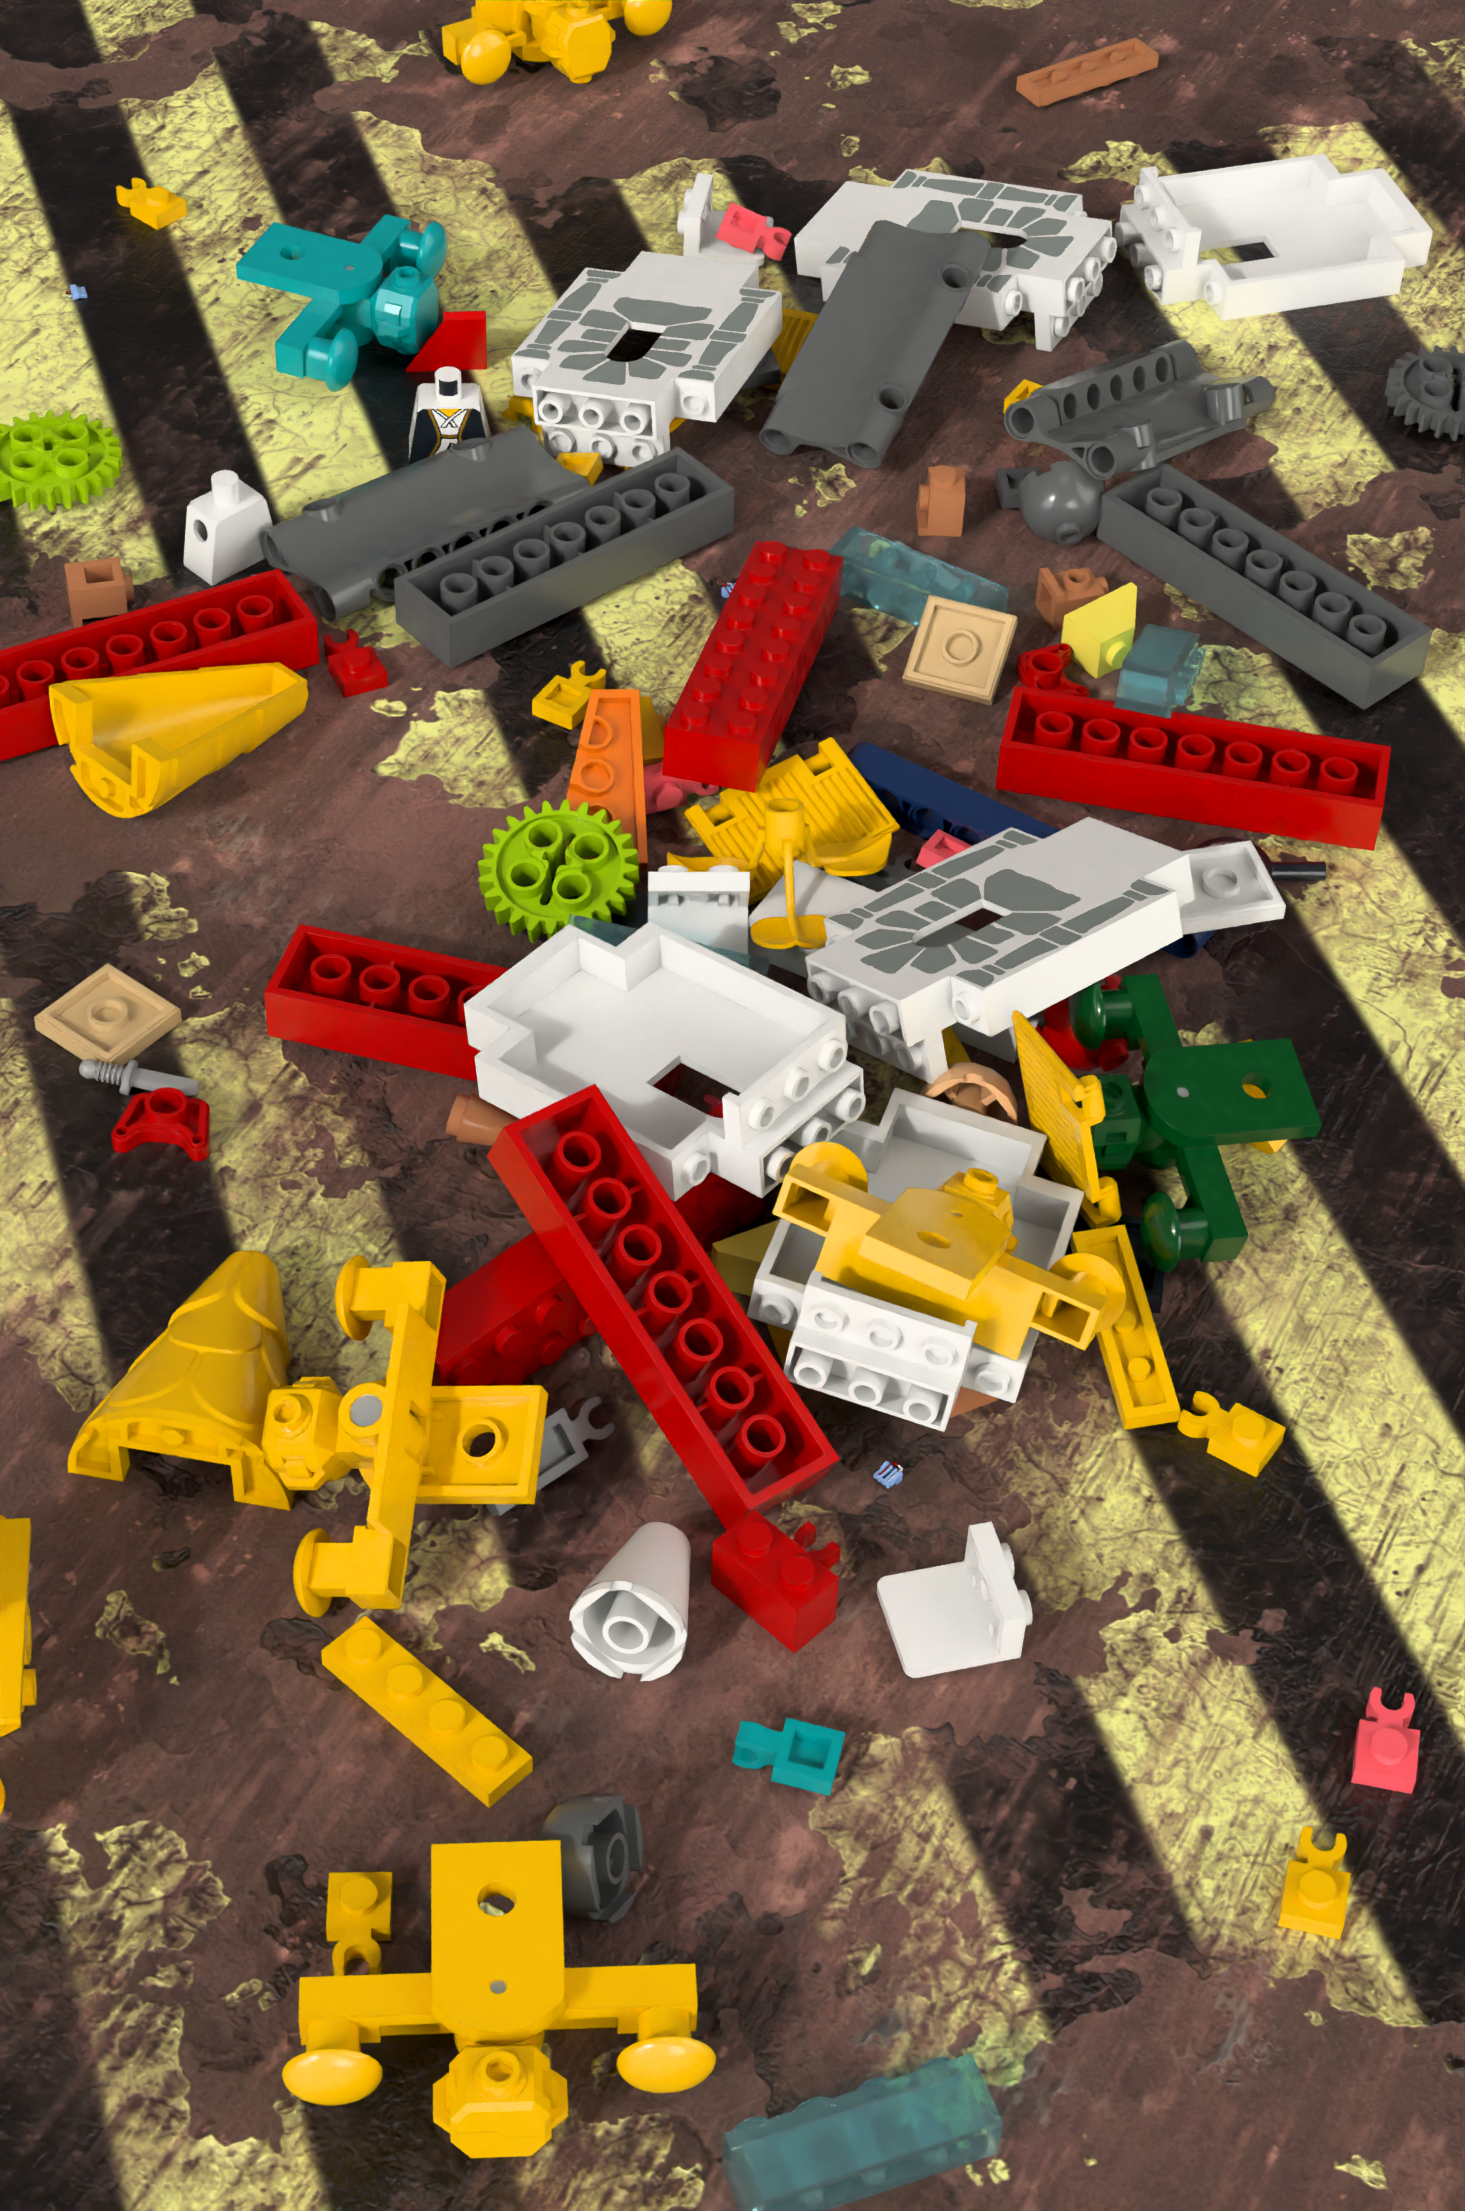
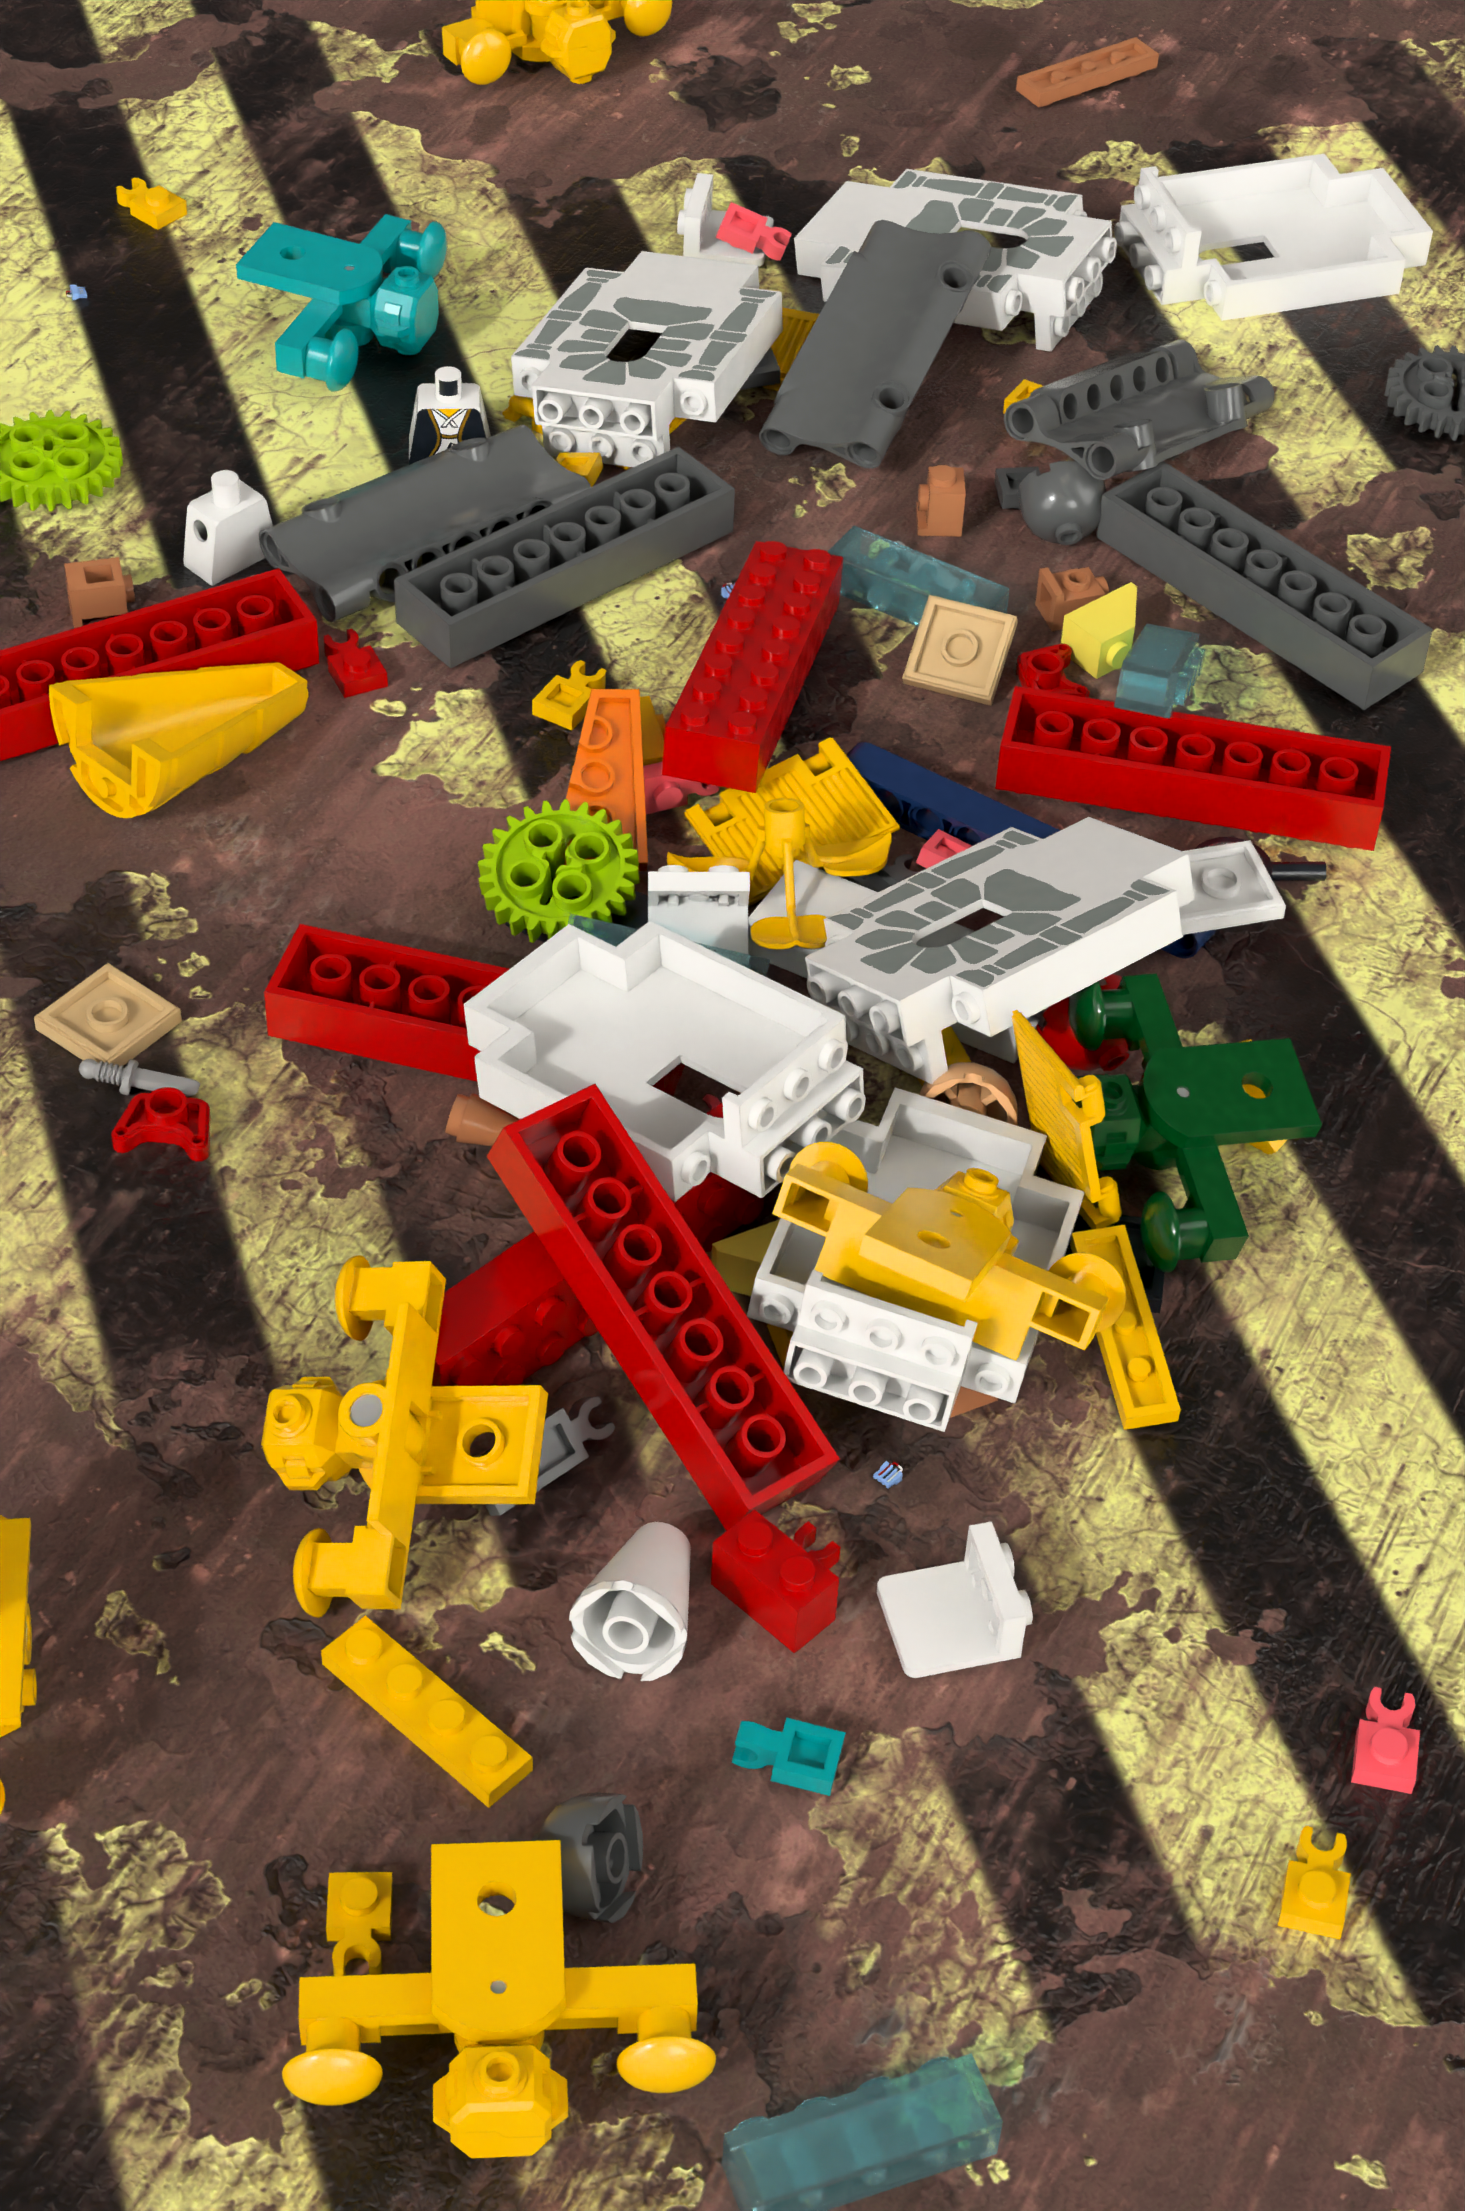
yellow cone [68,1250,297,1511] -> none
red slope [404,311,487,372] -> none
yellow plate [1177,1391,1286,1478] -> none

